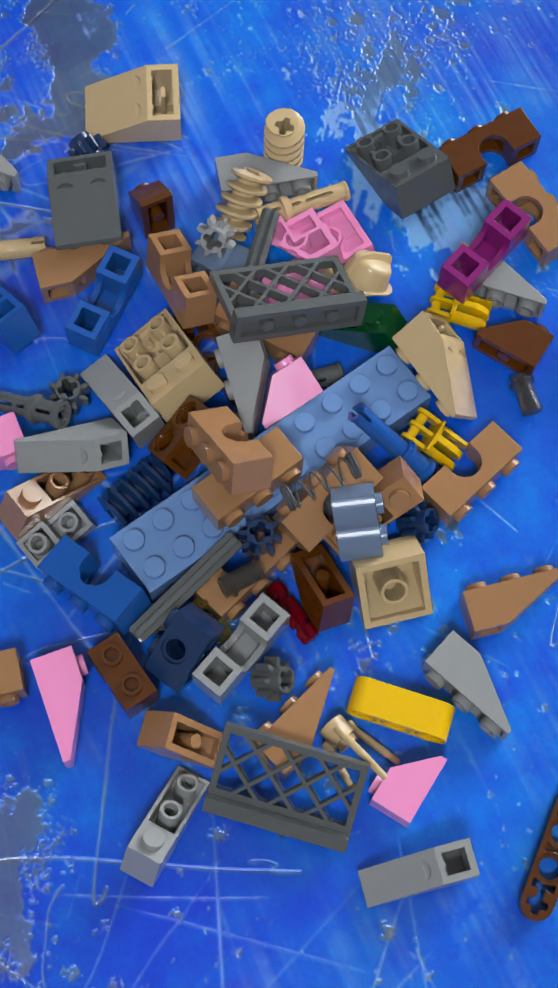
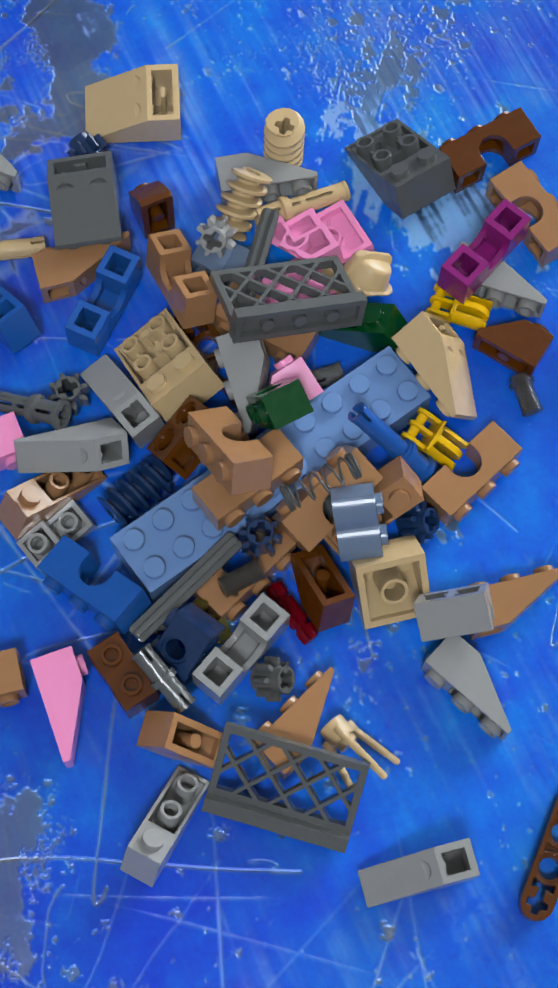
yellow beam [346,676,456,744] -> none
bright pink slope [368,756,447,828] -> none
none -> dark grey pin [131,643,196,714]
none -> dark green brick [245,379,314,430]
none -> light grey hinge [413,583,495,642]

